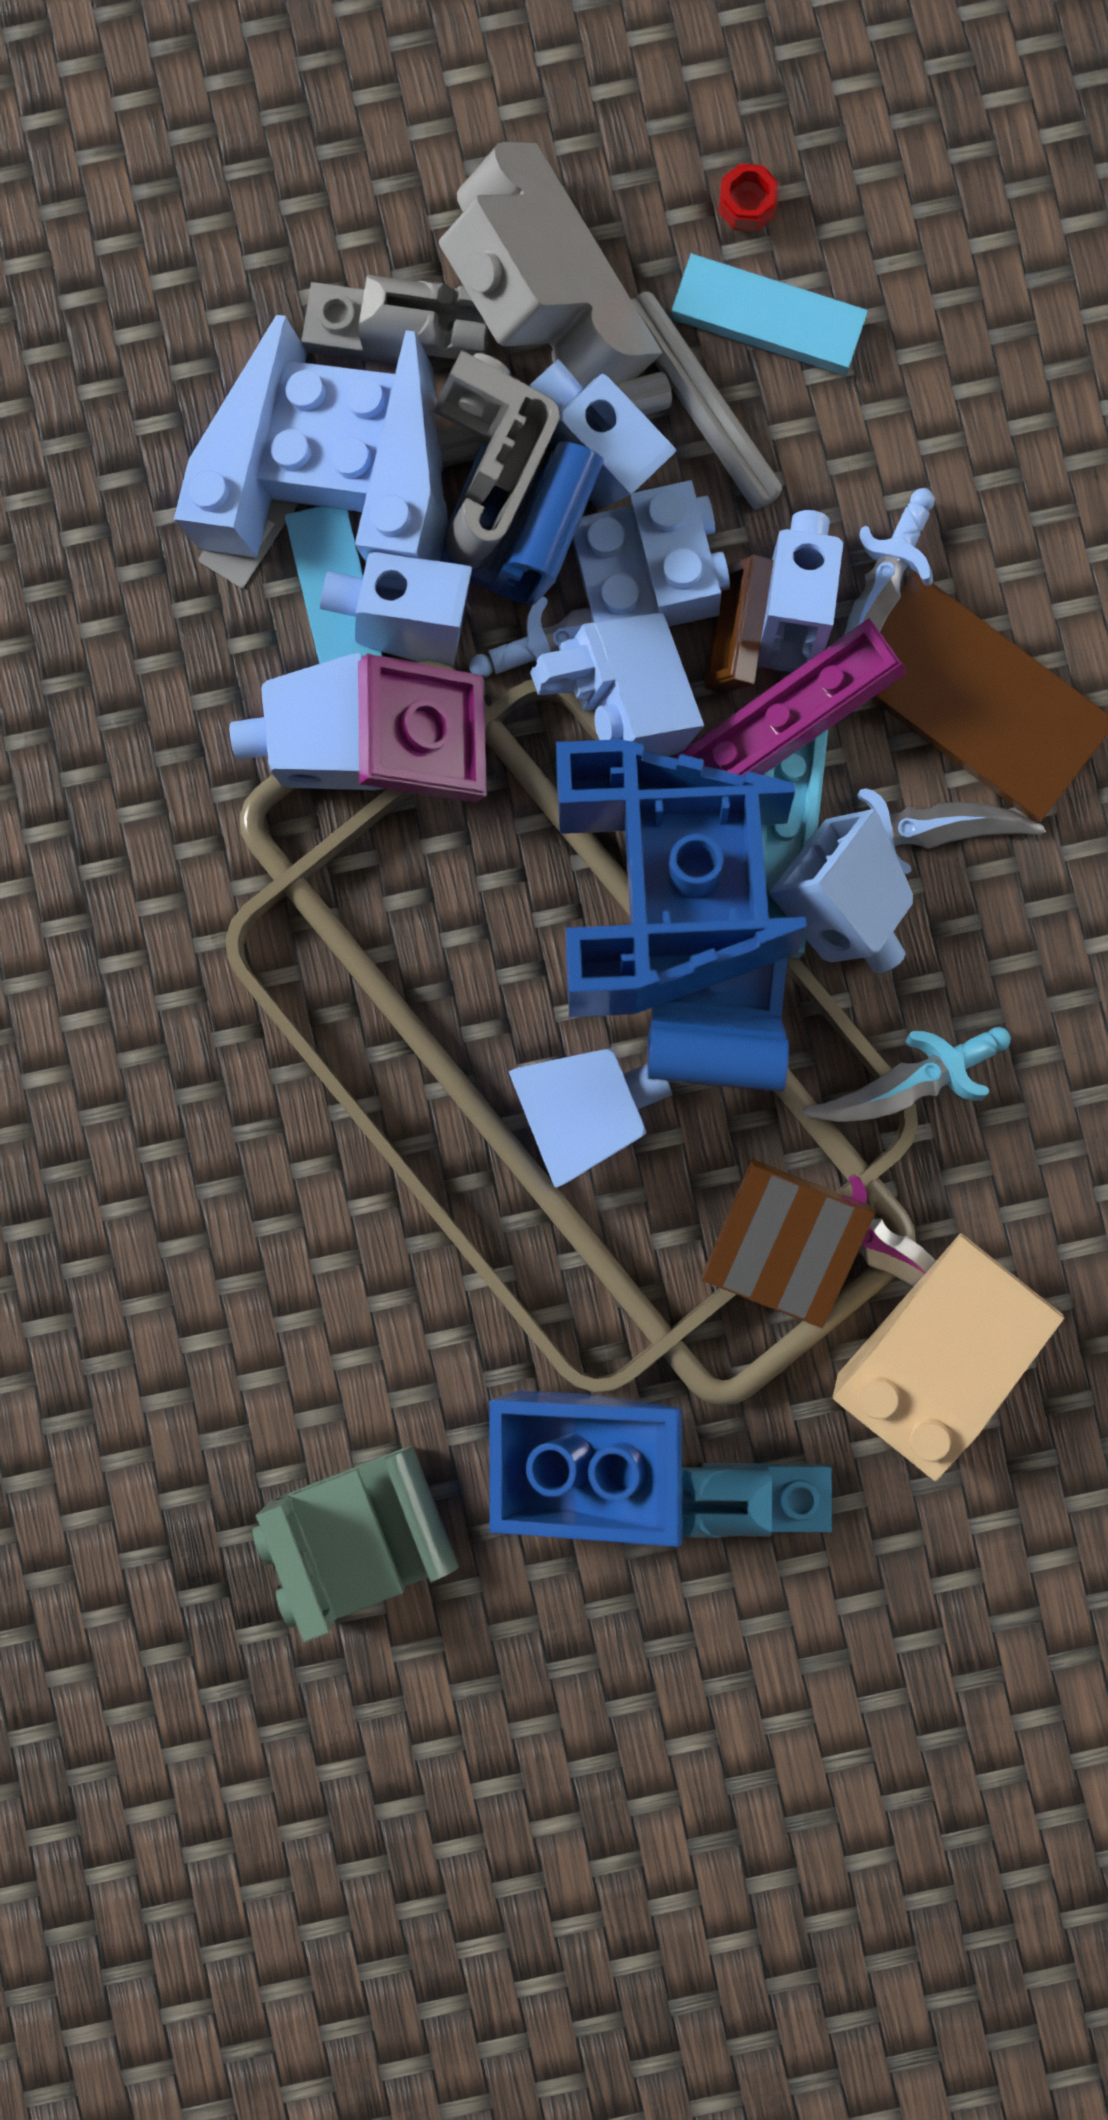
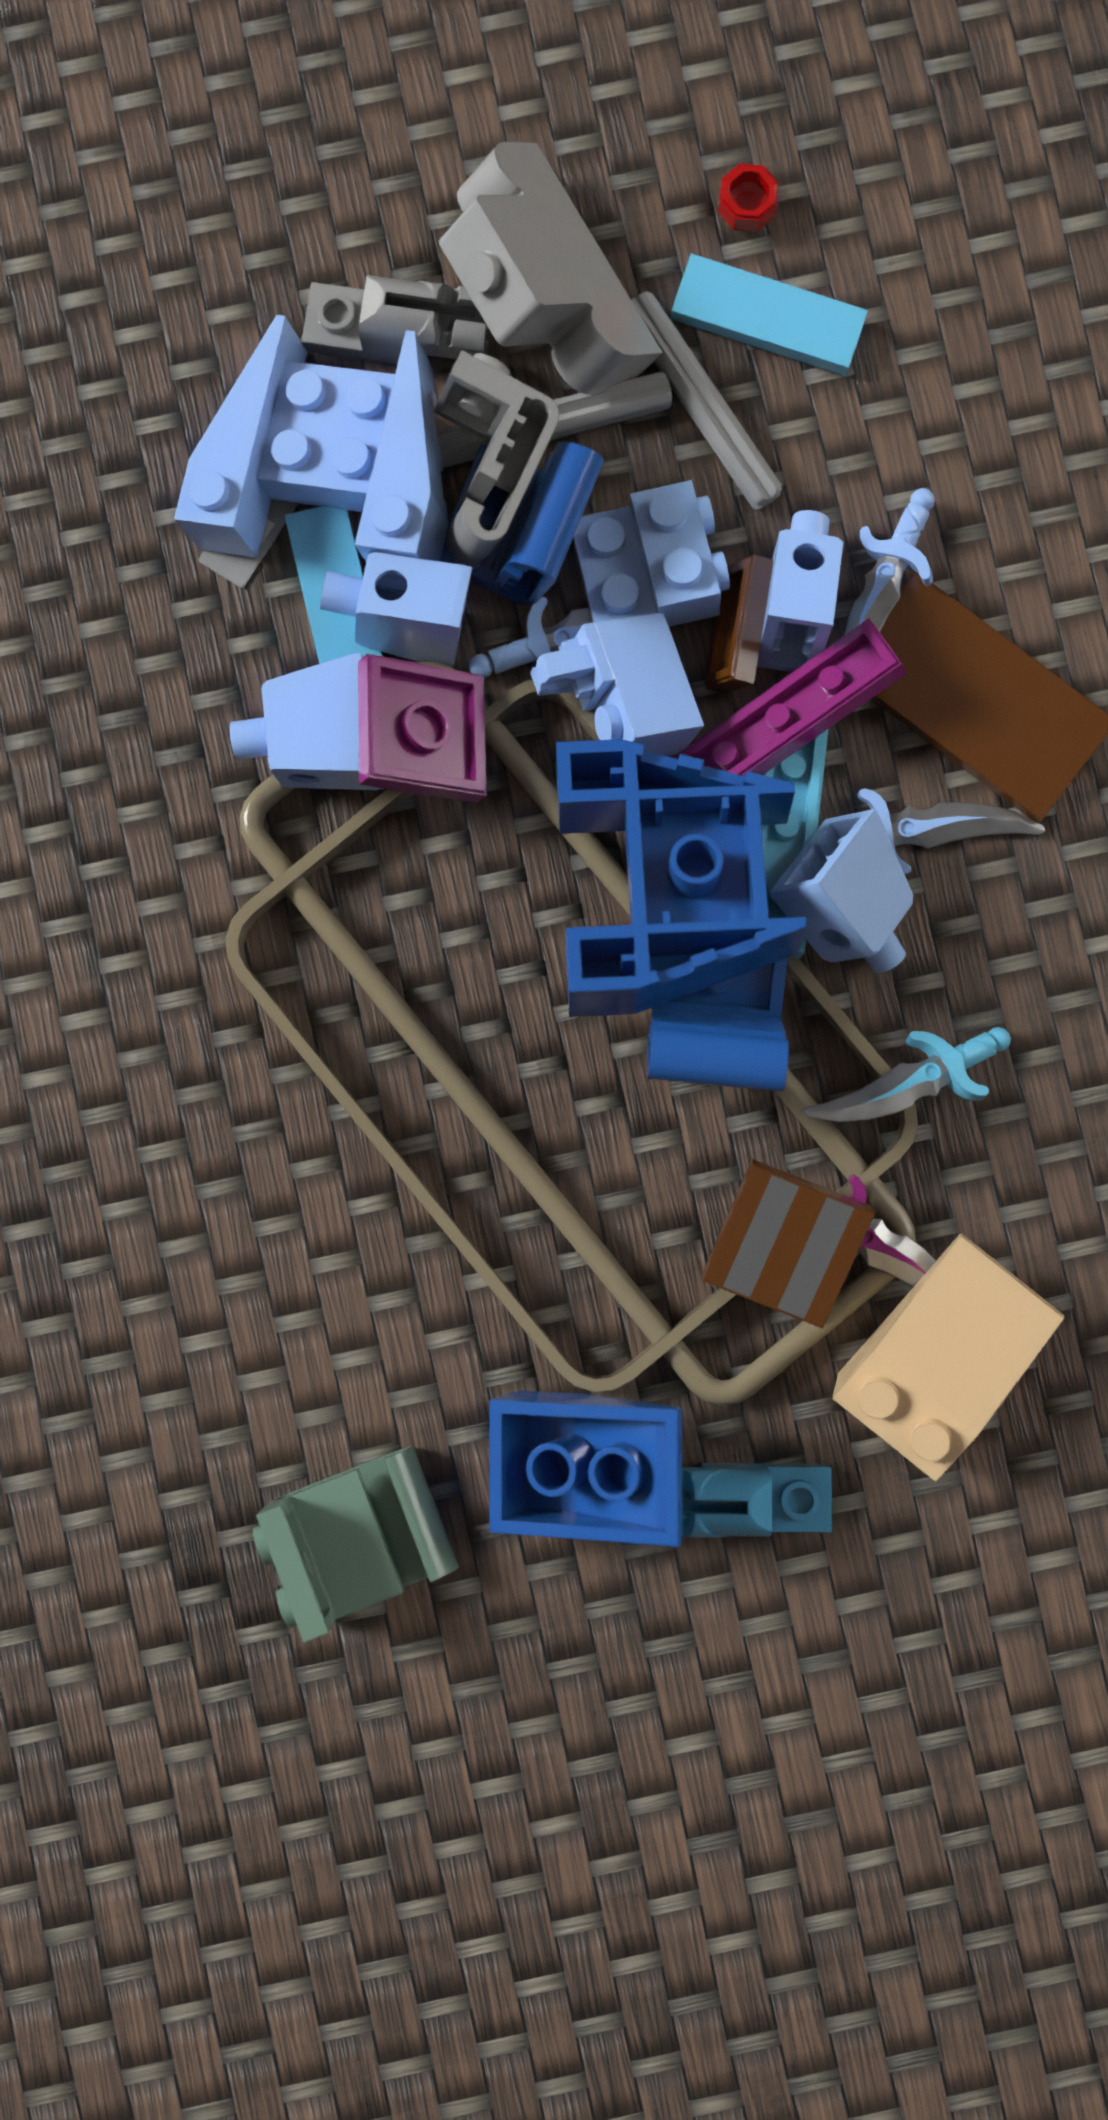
light blue torso [508,1048,672,1188] -> none
light blue torso [530,359,677,510] -> none

